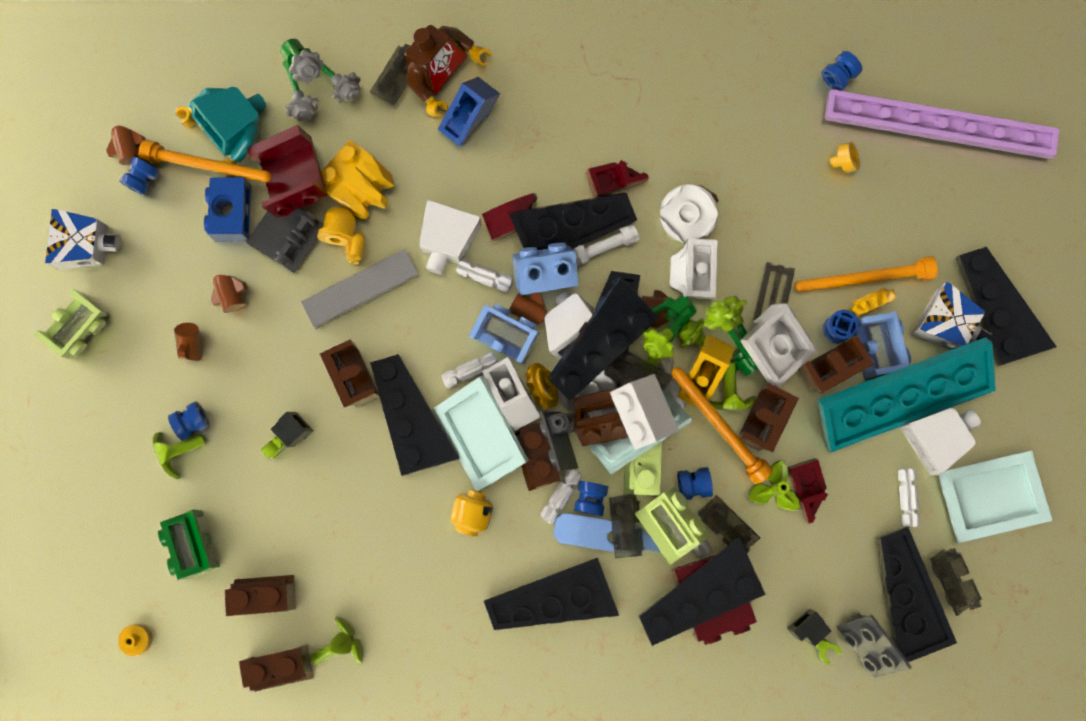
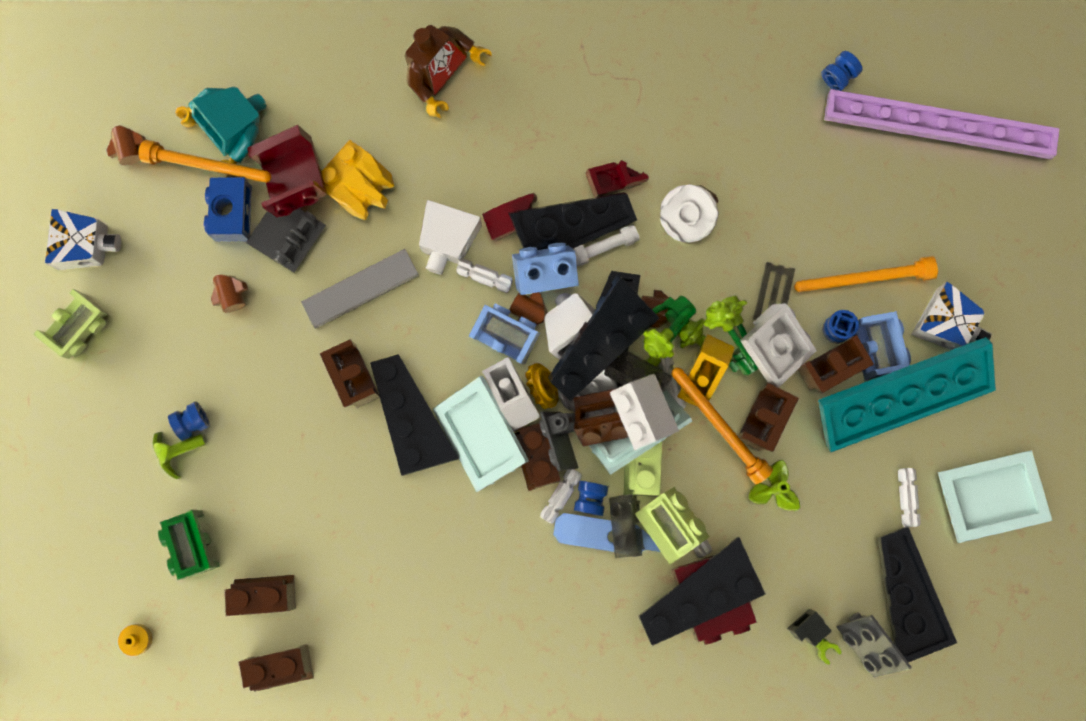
blue wheel [119,157,160,196] -> none
dark orange piece [174,323,202,361] -> none
pearl dark grey piece [260,412,314,459] -> none
light grey plant [280,38,361,121] -> none
lime plant [310,617,363,666] -> none
yellow piece [317,207,365,265] -> none
clear smoke hinge [370,44,410,106] -> none
blue arch [438,77,500,147] -> none
white axle [442,352,498,388] -> none
yellow head [450,489,493,536] -> none
black wing [484,558,619,630] -> none
white slope [670,239,718,300] -> none
blue wheel [677,467,713,500] -> none
clear smoke hinge [698,495,761,553] -> none
lime plant [709,363,755,411] -> none
dark red slope [788,458,828,524] -> none
yellow tile [830,142,860,173] -> none
yellow gear [849,288,896,317] -> none
white torso [900,407,981,476] -> none
clear smoke hinge [930,548,982,616] -> none
black wing [956,247,1057,367] -> none

